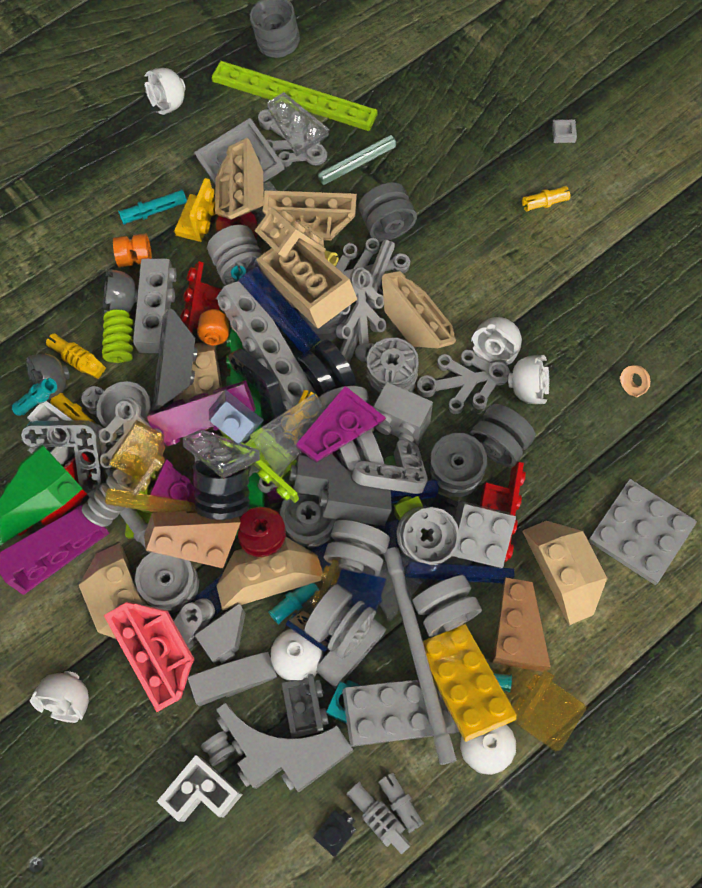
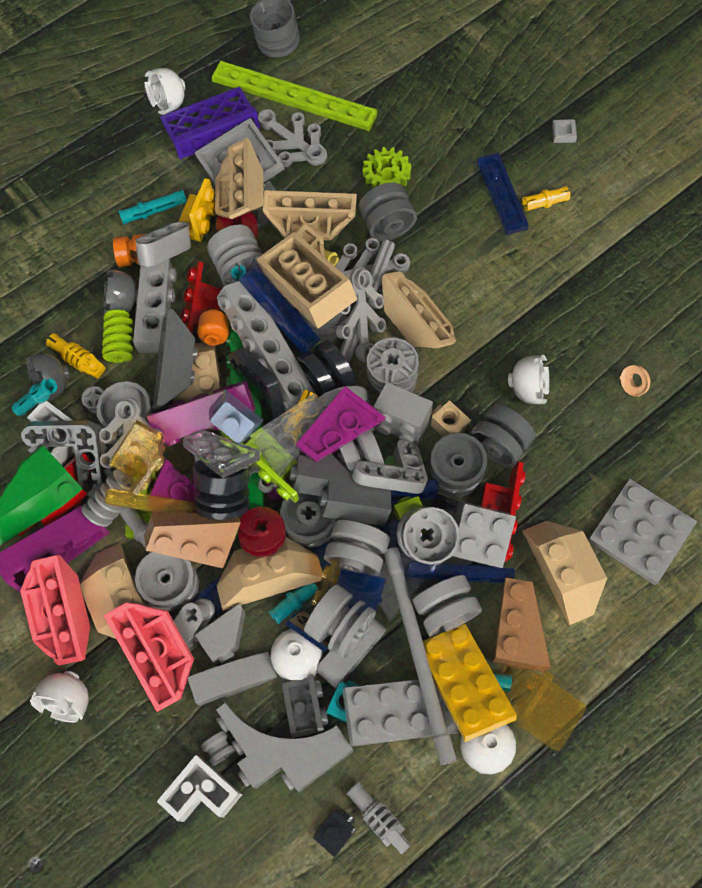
yellow pin [50,393,95,434] -> none
tan bracket [255,207,326,258] -> none
clear wing [267,92,329,157] -> none
axle [318,135,396,185] -> none
light grey pin [378,773,424,833] -> none
light grey plant [417,350,510,414] -> none
white cylinder [471,317,522,365] -> none
none -> coral wedge [20,555,90,666]
none -> light grey beam [135,222,191,267]
none -> dark purple fence [160,87,260,159]
none -> lime gear [363,147,411,189]
none -> tan brick [431,400,471,437]
none -> clear blue tile [477,153,529,235]

